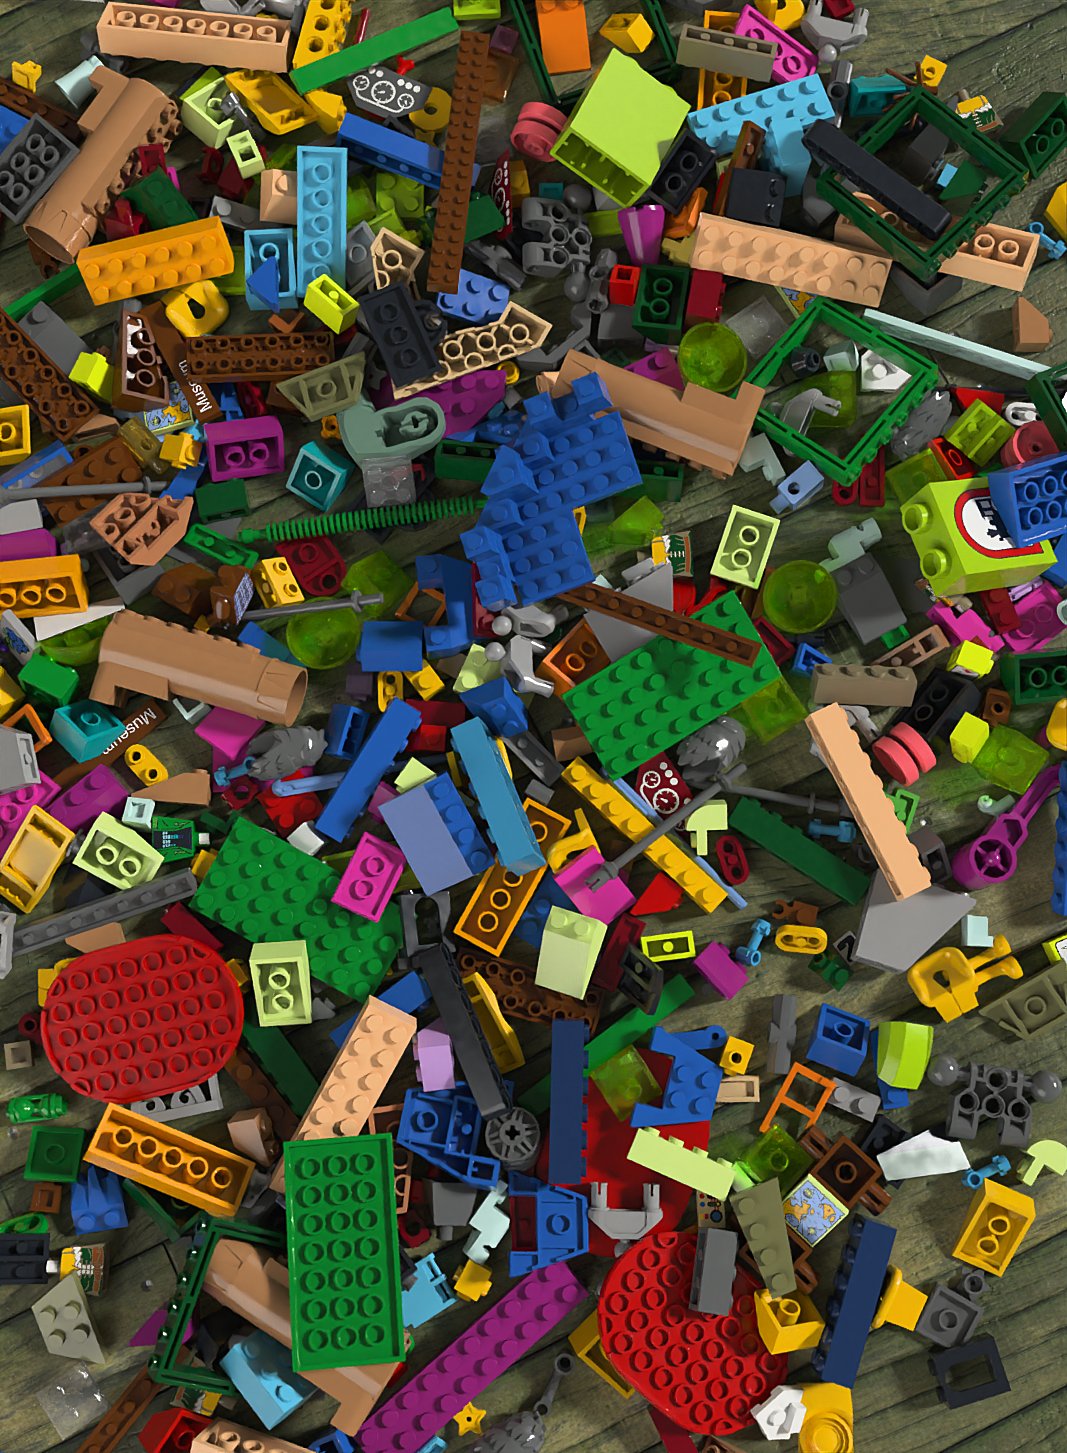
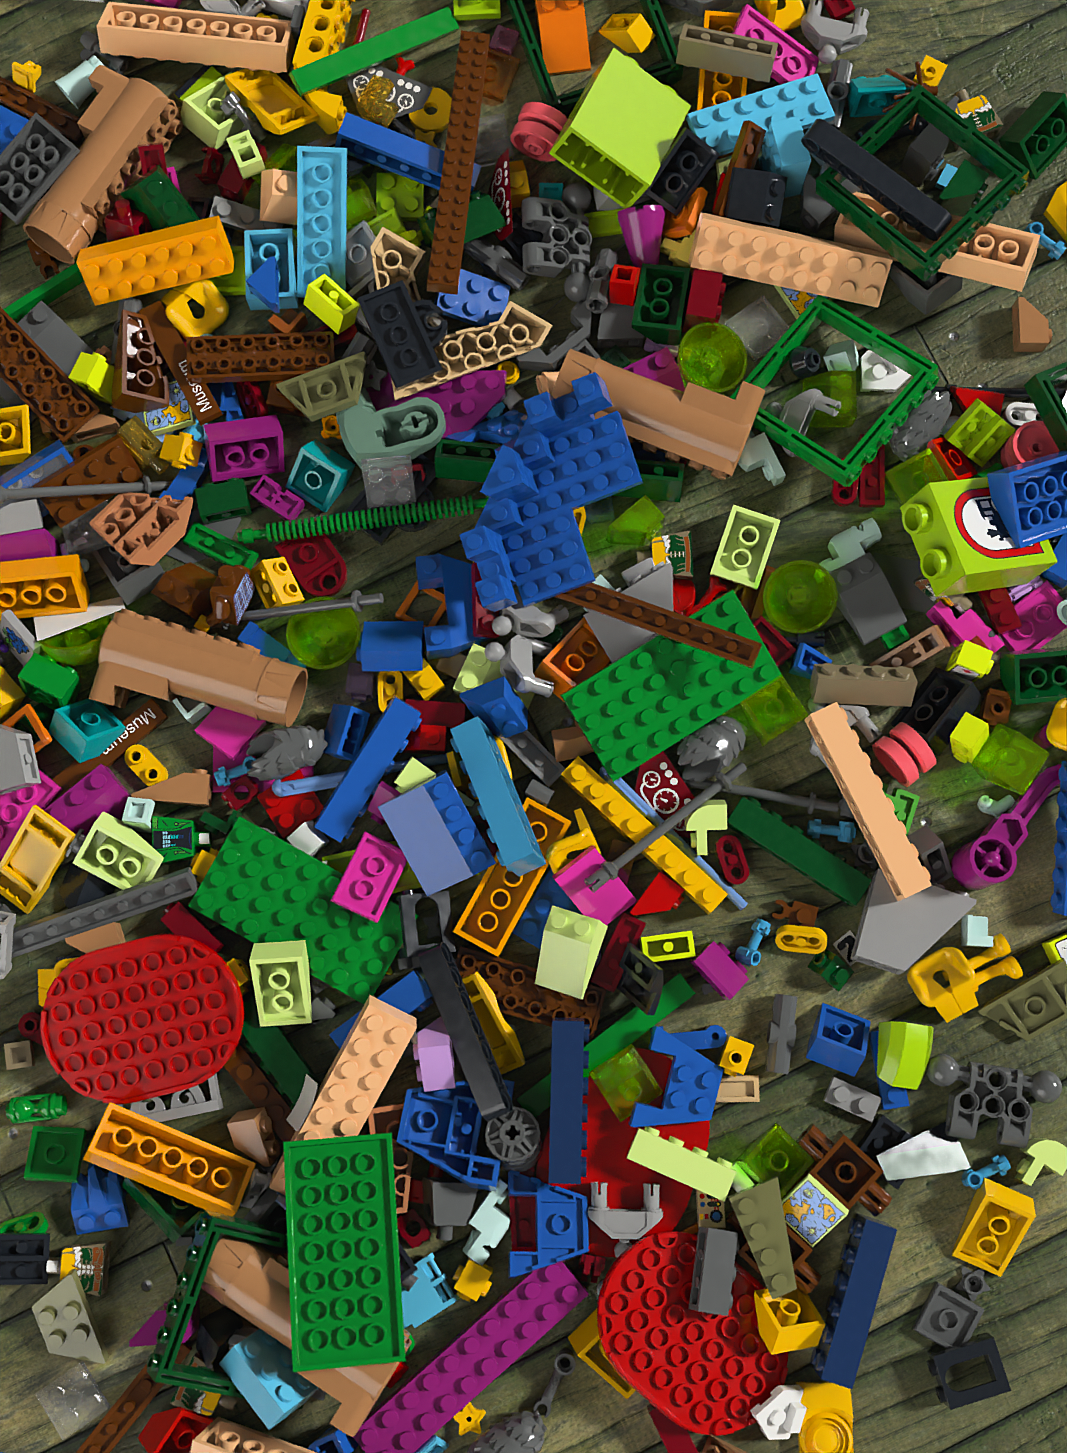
reddish brown plate [30,1181,63,1214] -> none
clear neon green slope [340,550,415,618] -> none
orange window [759,1061,837,1153] -> none
light blue torso [769,460,824,514] -> none
light aqua tile [861,308,1051,380] -> none
yellow piece [870,1264,928,1331] -> none
none -> magenta piece [249,474,306,524]
none -> white sticker [286,1074,318,1131]
none -> clear yellow plate [357,75,399,128]
none -> dark red piece [579,1254,606,1283]

